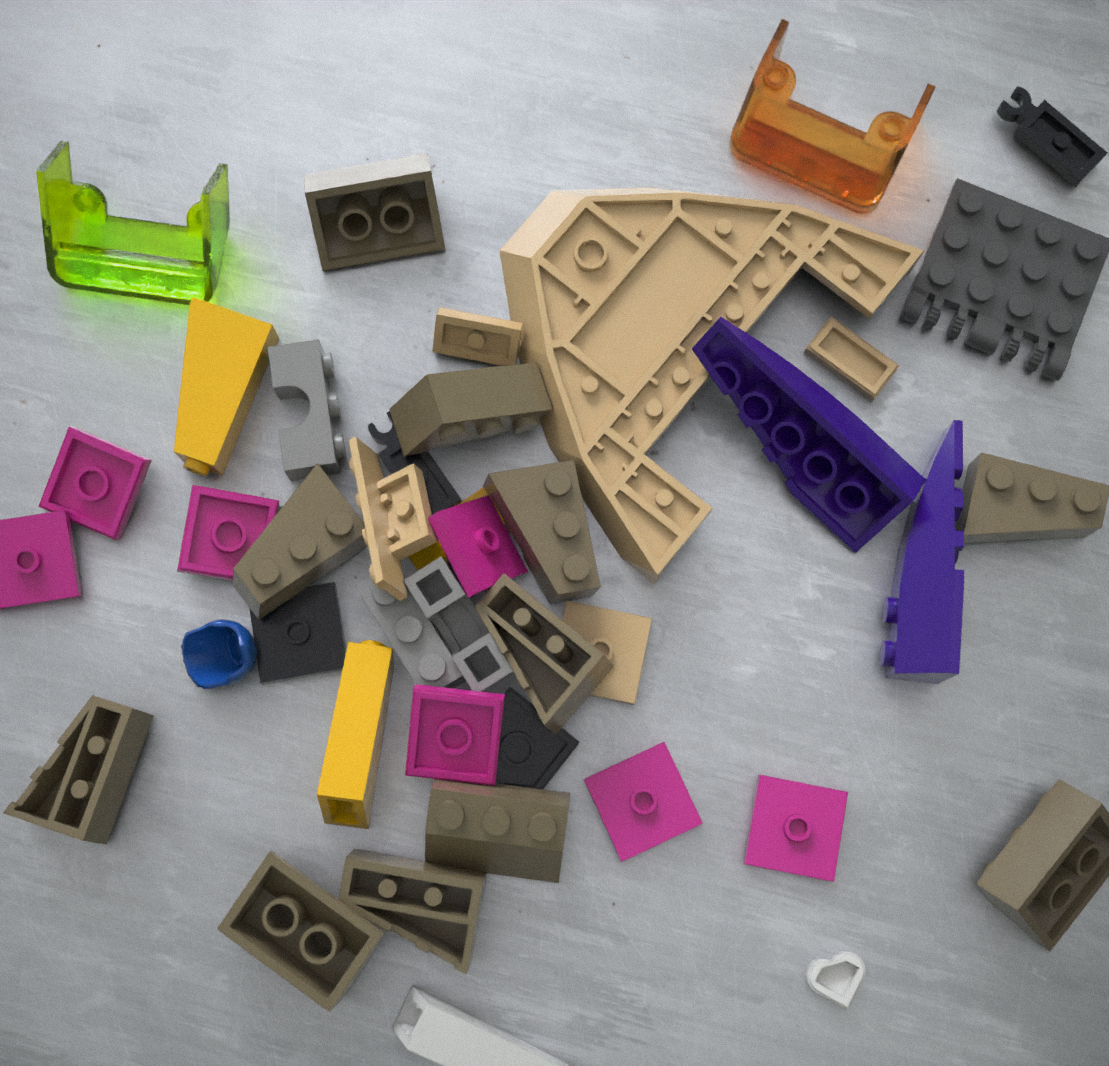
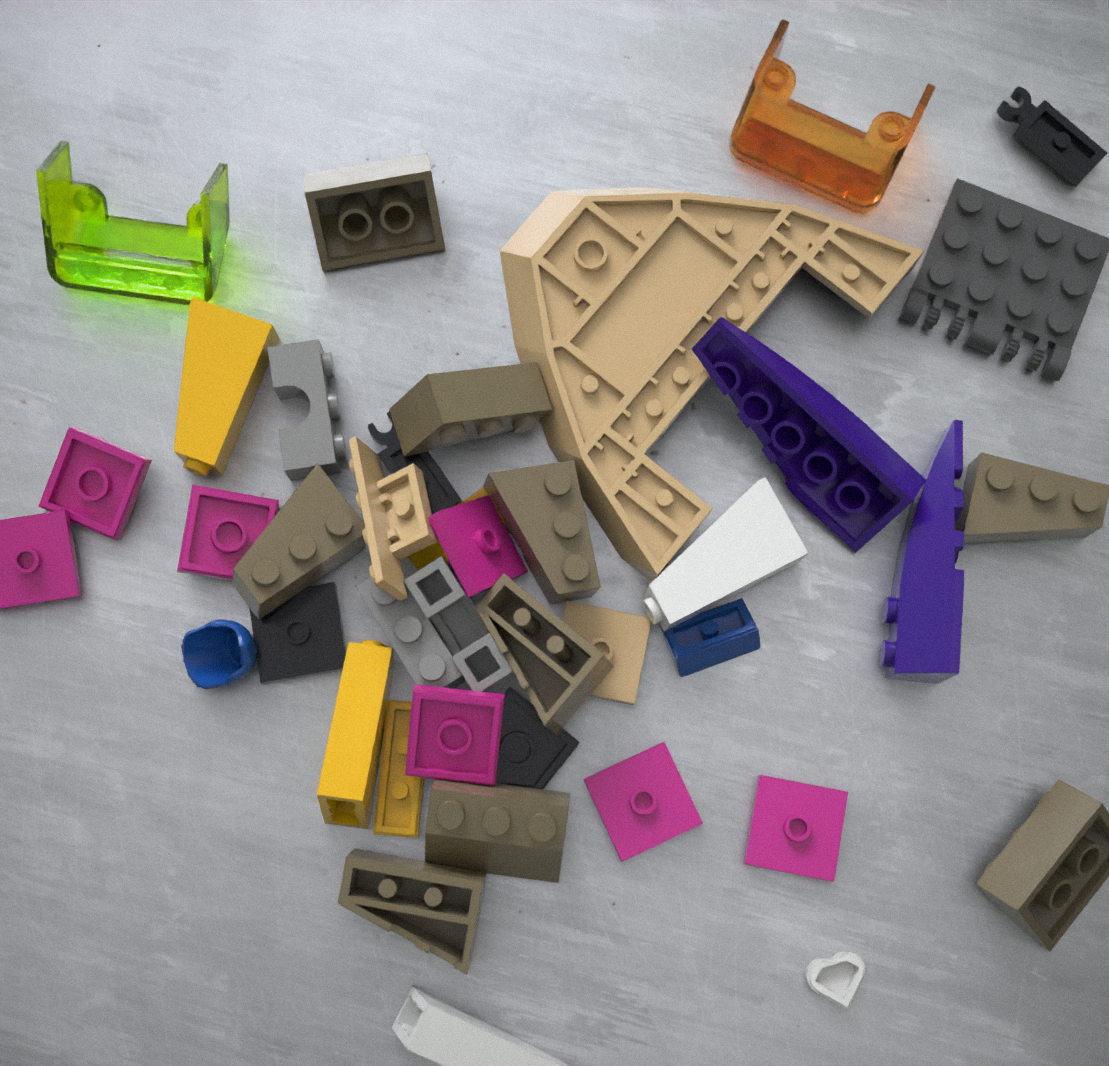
dark tan wedge [3,695,154,844] -> none
dark tan slope [217,851,384,1012] -> none
tan plate [432,307,523,366] -> none
tan tile [804,316,899,402] -> none
none -> yellow tile [373,700,425,838]
none -> white slope [642,477,808,632]
none -> blue slope [661,598,761,677]

